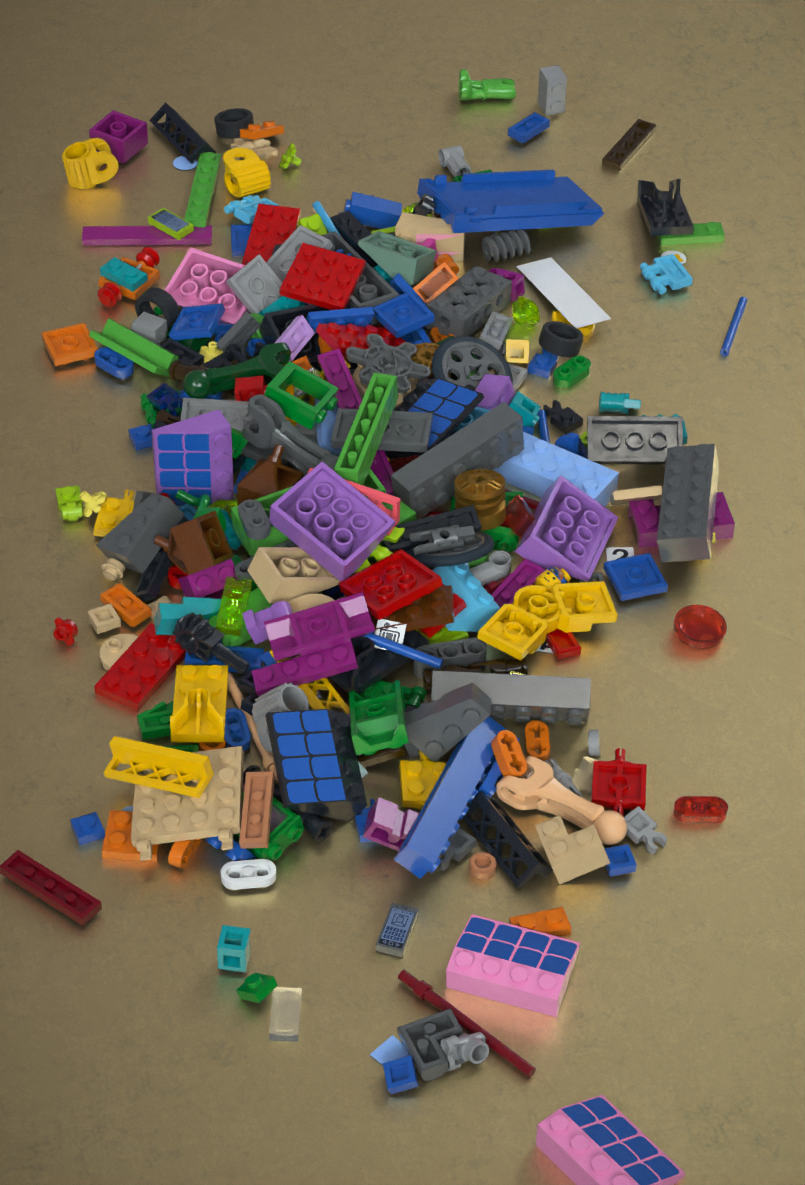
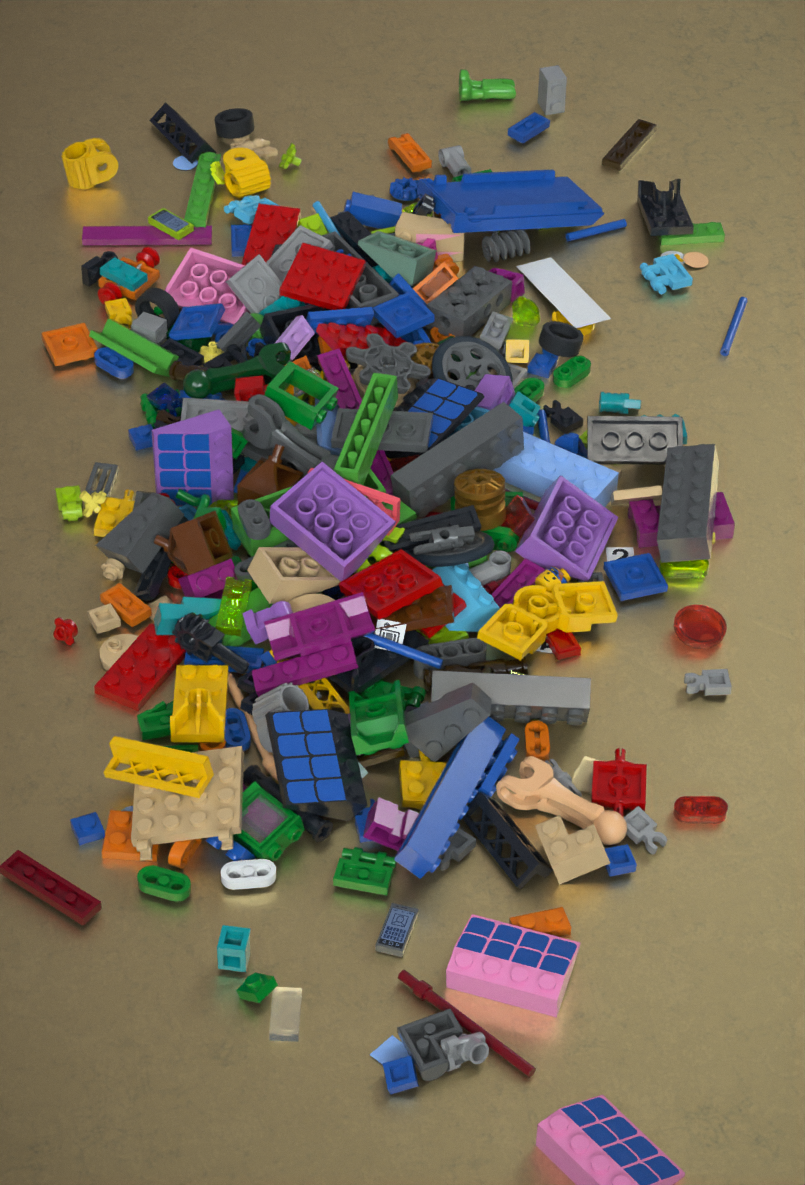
magenta brick [89,110,148,163] -> none
nougat plate [239,771,275,849] -> none
orange plate [240,121,284,140] -> none
nougat tile [469,852,497,879] -> none
orange beam [491,730,527,778] -> none
light grey tile [588,730,600,756] -> none
none -> black plate [81,251,118,287]
none -> dark grey tile [85,462,119,497]
none -> yellow plate [104,298,132,328]
none -> green plate [137,865,191,902]
none -> neon yellow piece [210,161,225,185]
none -> green plate [333,847,397,895]
none -> orange plate [388,133,432,173]
none -> blue gear [389,177,419,201]
none -> green plate [514,378,545,402]
none -> blue piece [566,219,627,242]
none -> clear neon green plate [659,559,709,579]
none -> light nougat sticker [683,252,709,268]
none -> light grey plate [684,669,732,696]

